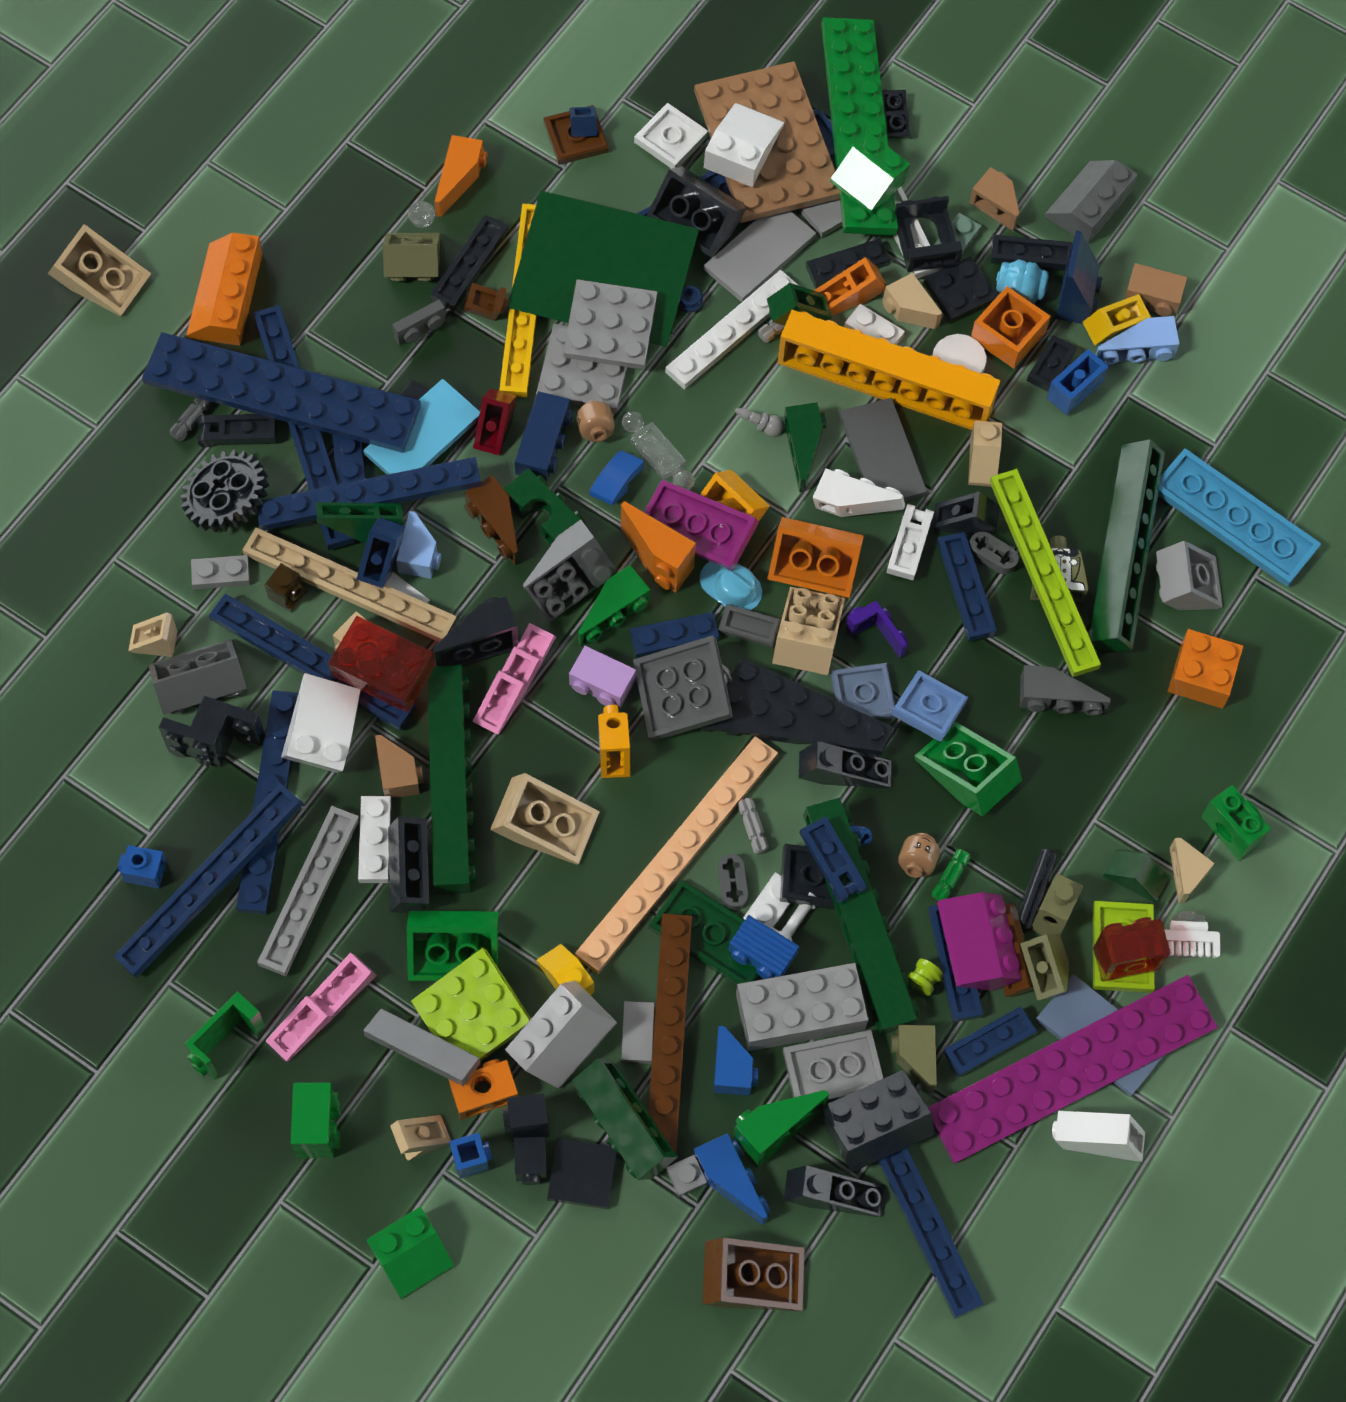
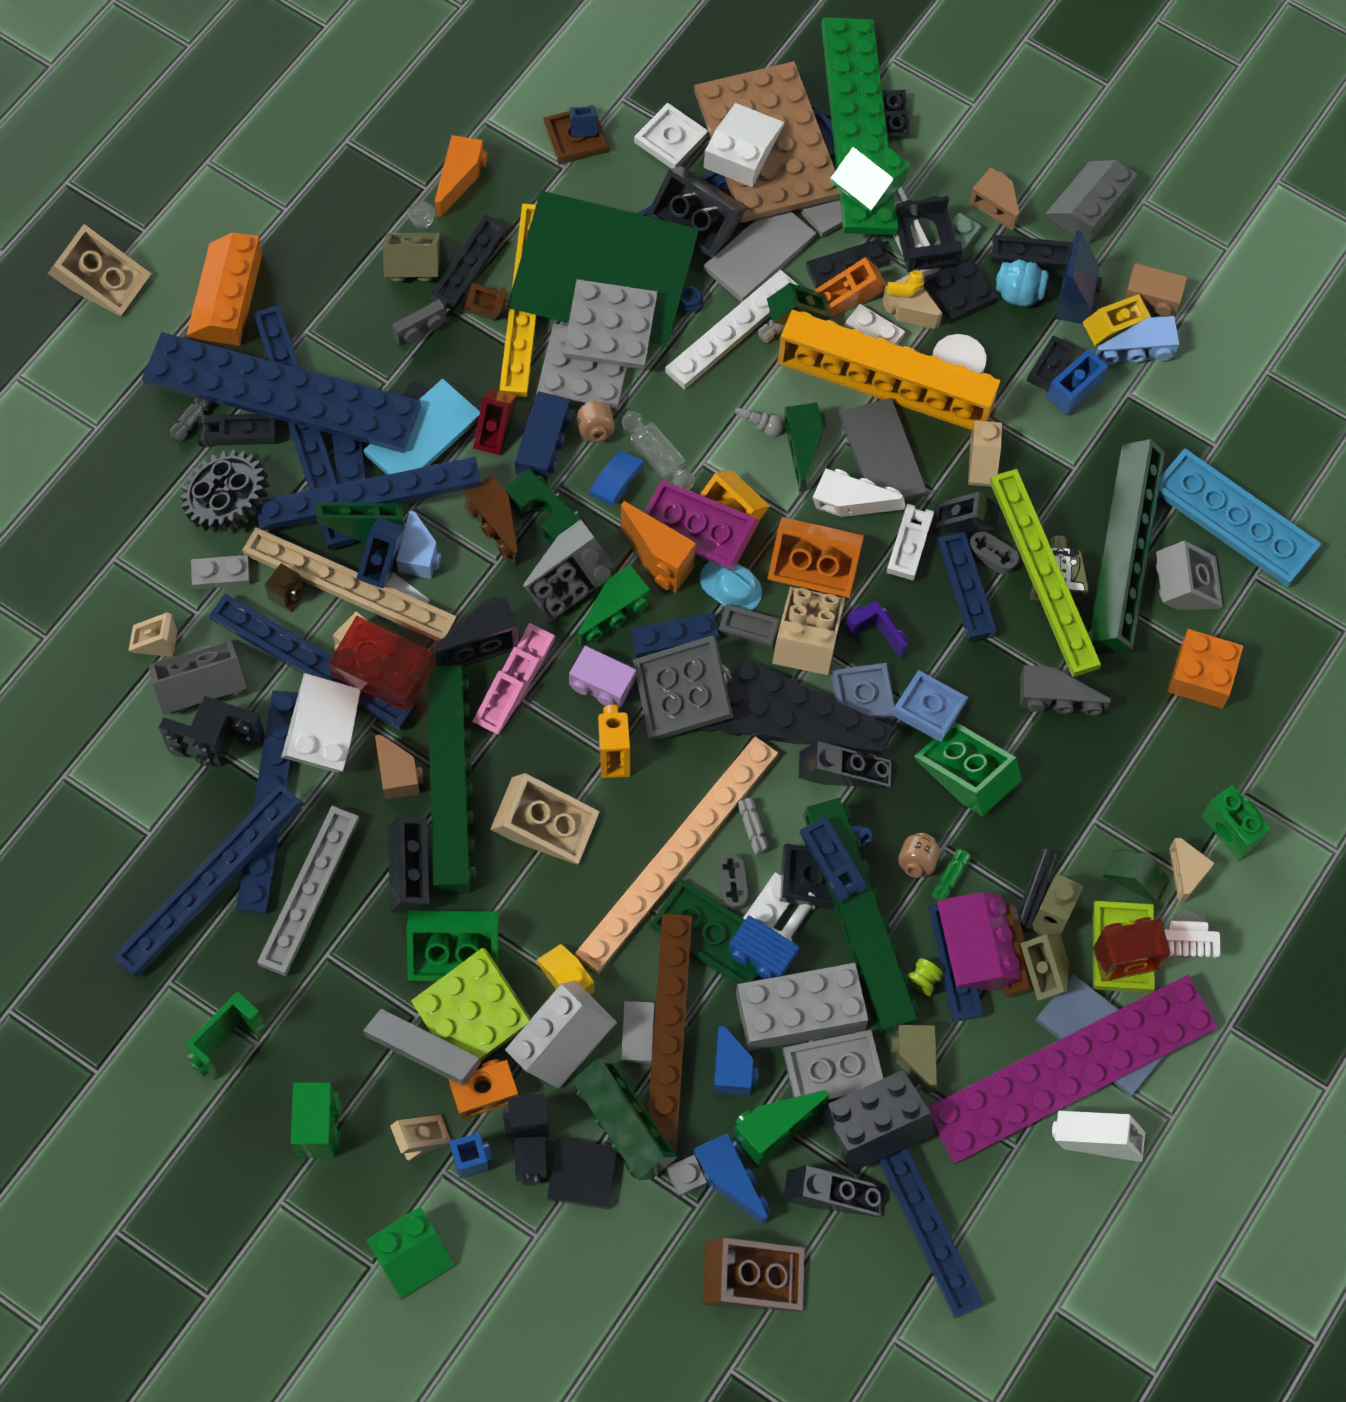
blue brick [118,845,167,889] -> none
bright pink slope [266,953,377,1062] -> none
white plate [358,796,391,883] -> none
dark blue plate [943,1006,1037,1077] -> none
orange brick [971,286,1051,369] -> none
none -> yellow arm [886,270,924,297]

